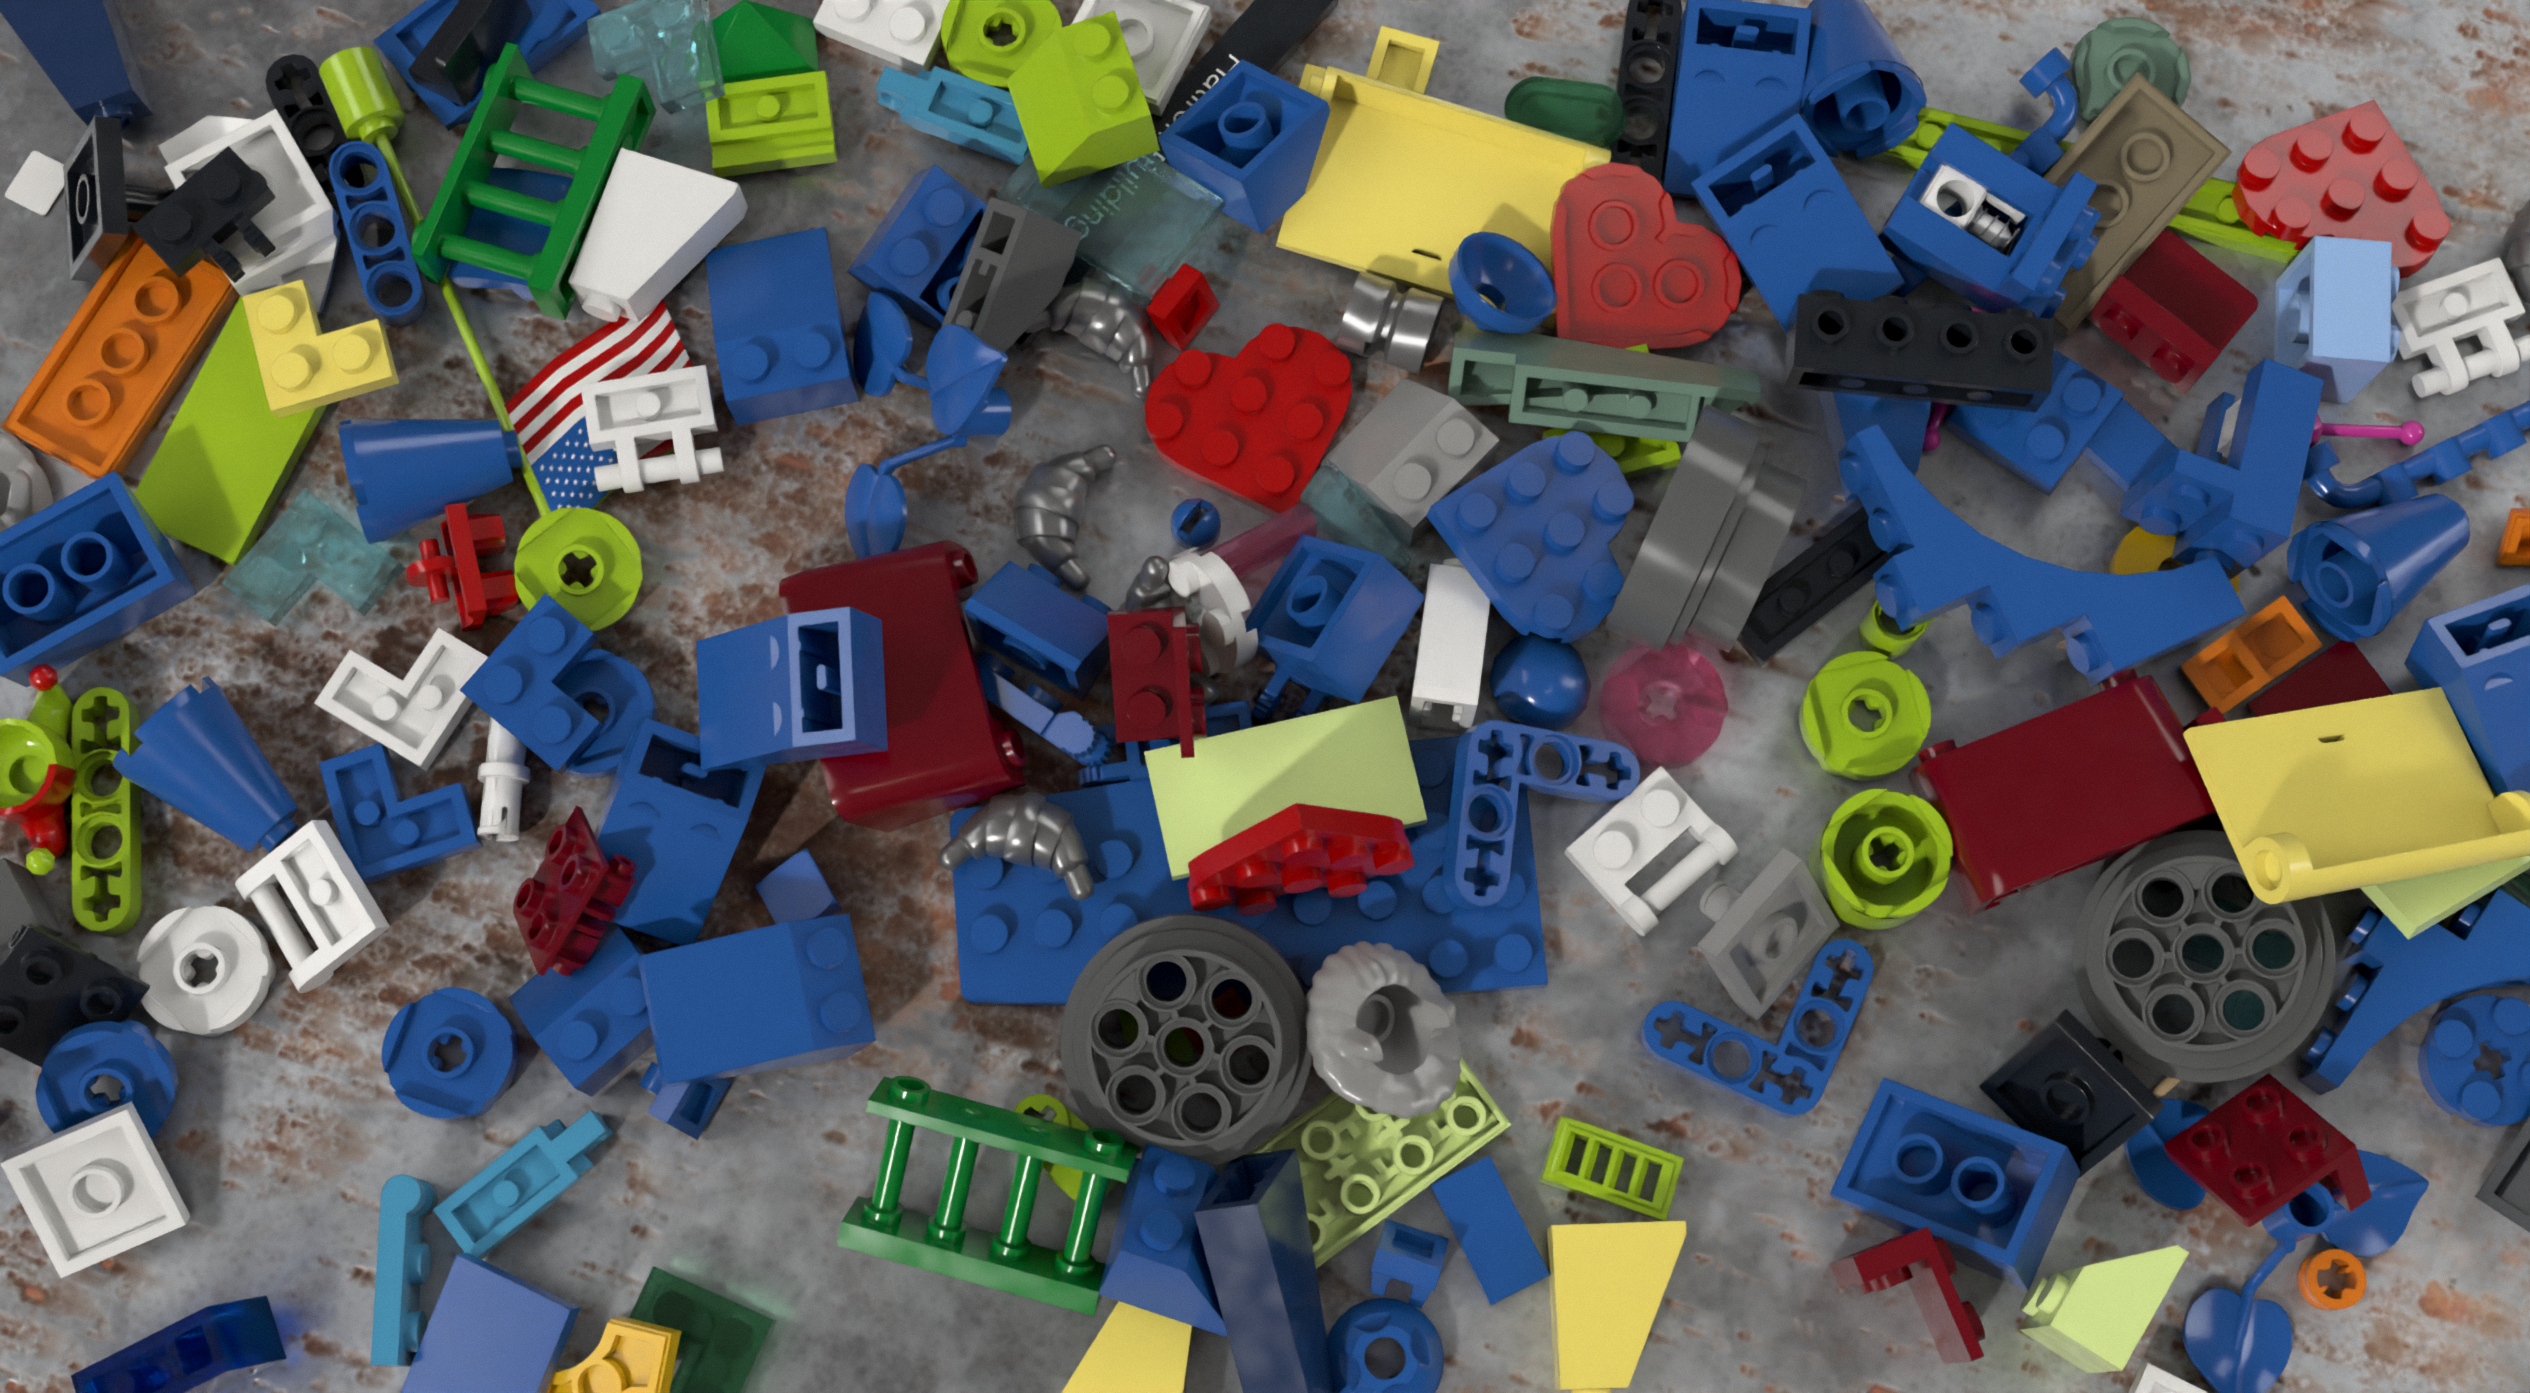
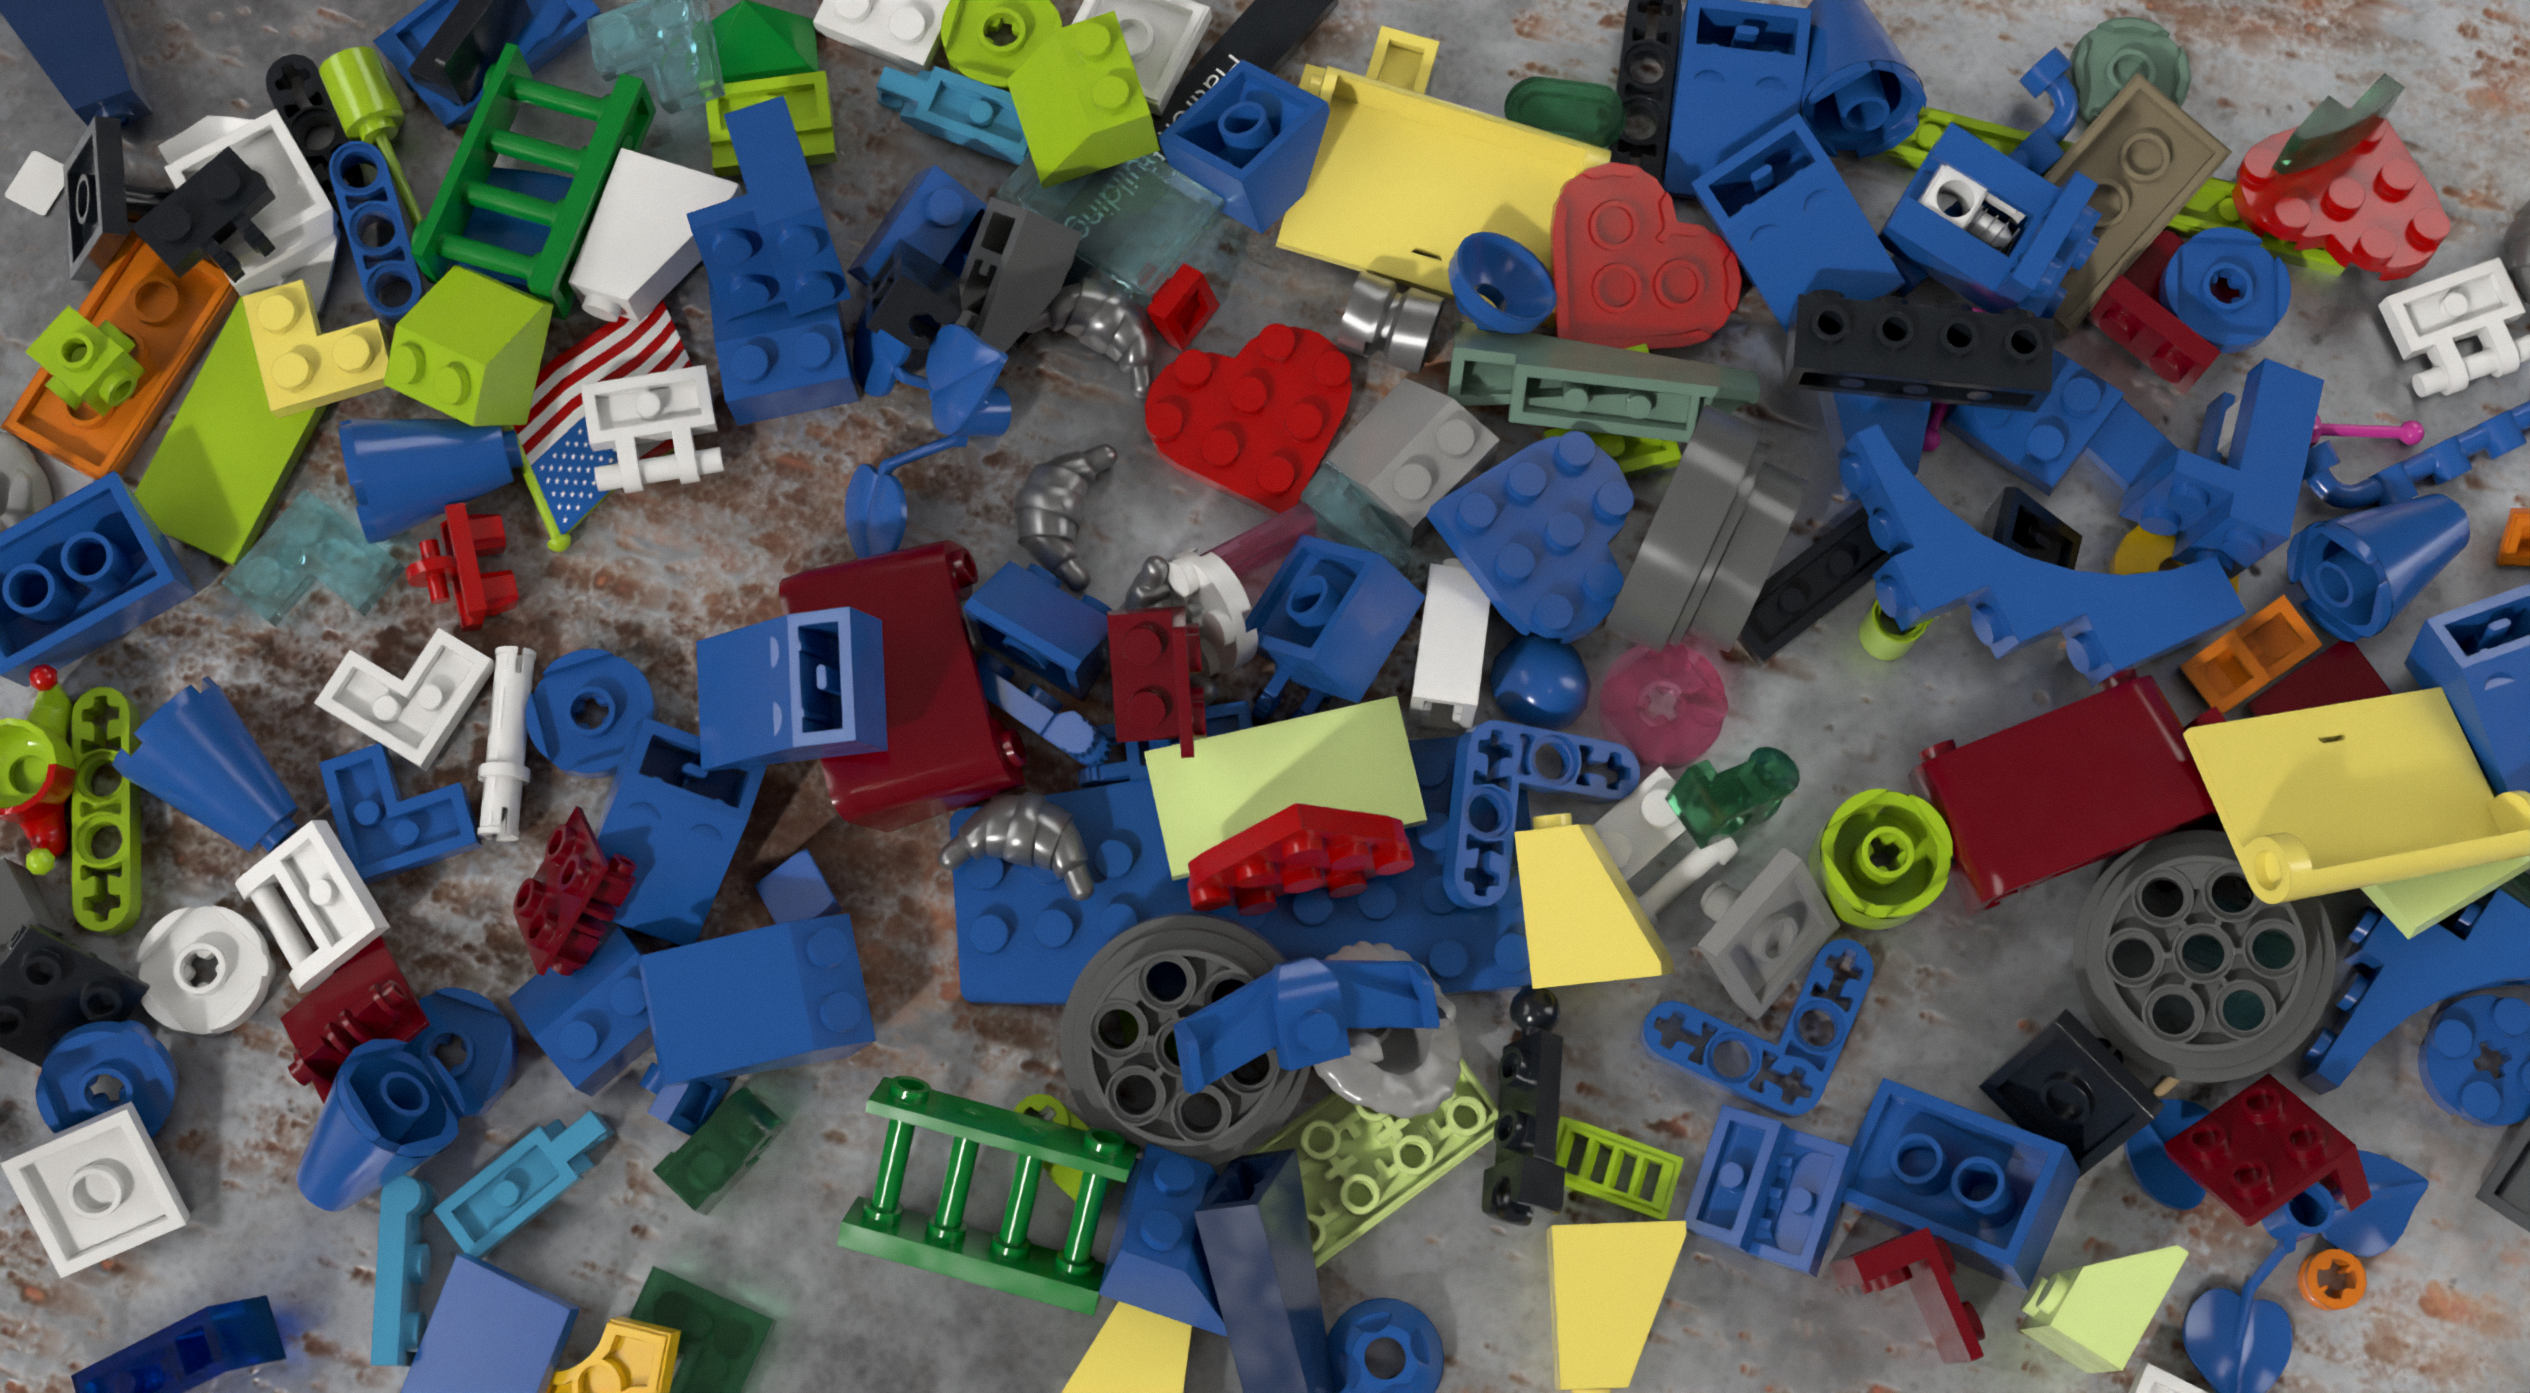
blue plate [459,593,604,776] -> none
lime plate [514,507,643,632] -> none
blue hinge [1171,498,1221,552] -> none
blue tile [1370,1219,1449,1309] -> none
blue tile [1430,1155,1550,1306] -> none
lime plate [1799,651,1931,781] -> none
light blue brick [2274,236,2400,404] -> none
none -> lime brick [25,305,146,417]
none -> dark red hinge [280,935,430,1104]
none -> blue cone [296,1039,465,1212]
none -> lime slope [383,265,554,427]
none -> clear green leg [652,1087,785,1216]
none -> blue brick [686,95,852,320]
none -> black hinge [865,239,962,350]
none -> blue plate [1173,956,1440,1095]
none -> black plate [1481,986,1565,1226]
none -> light yellow slope [1514,813,1674,989]
none -> clear green leg [1665,747,1800,849]
none -> blue slope [1682,1104,1858,1278]
none -> black slope [1981,486,2083,570]
none -> blue plate [2159,227,2291,353]
none -> slope [2272,73,2405,175]

